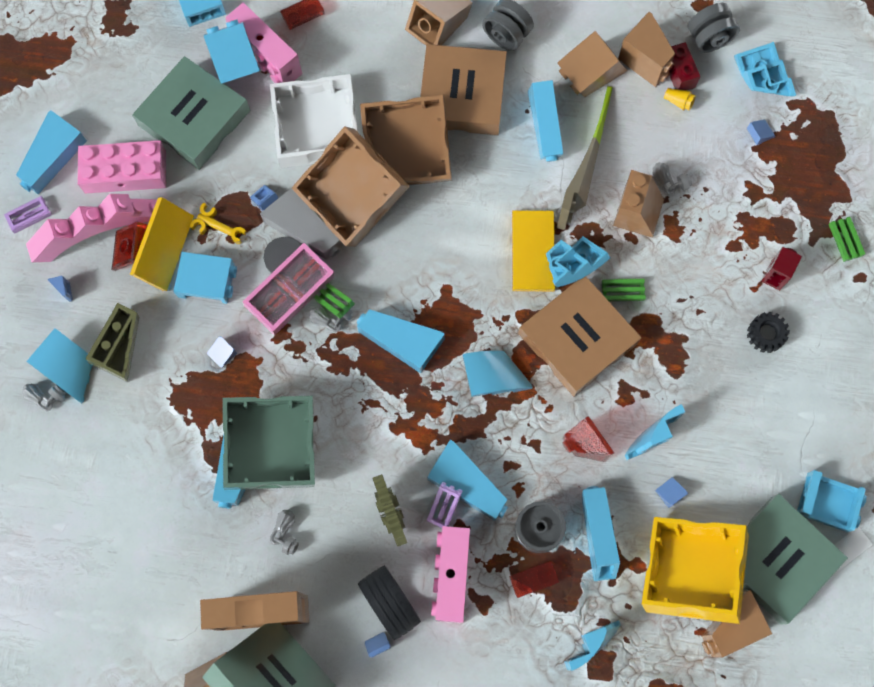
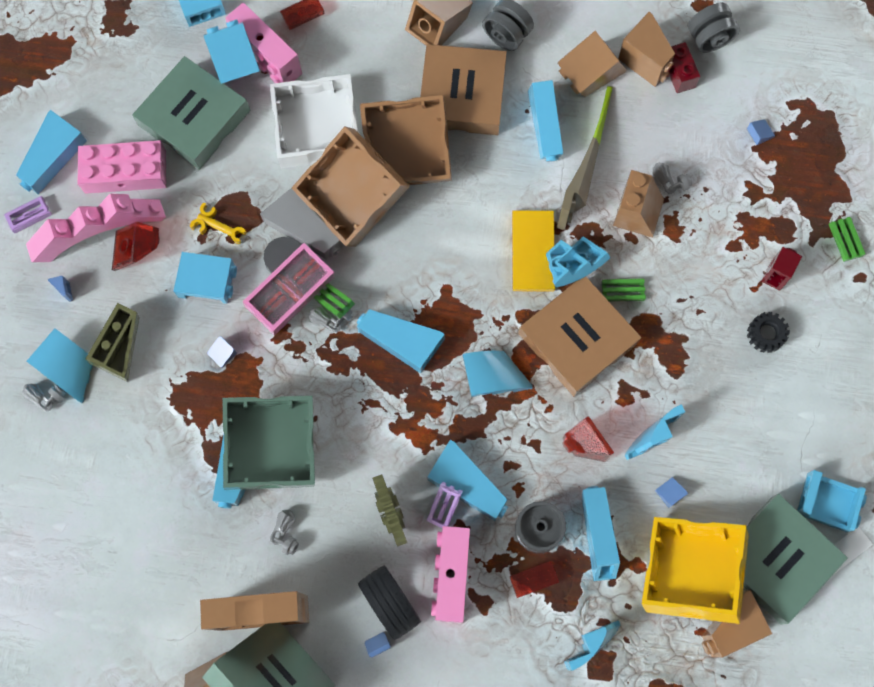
yellow tile [130,197,194,291] -> none
medium blue slope [250,185,278,211] -> none
yellow cone [664,87,696,111] -> none
medium azure slope [734,42,796,97] -> none

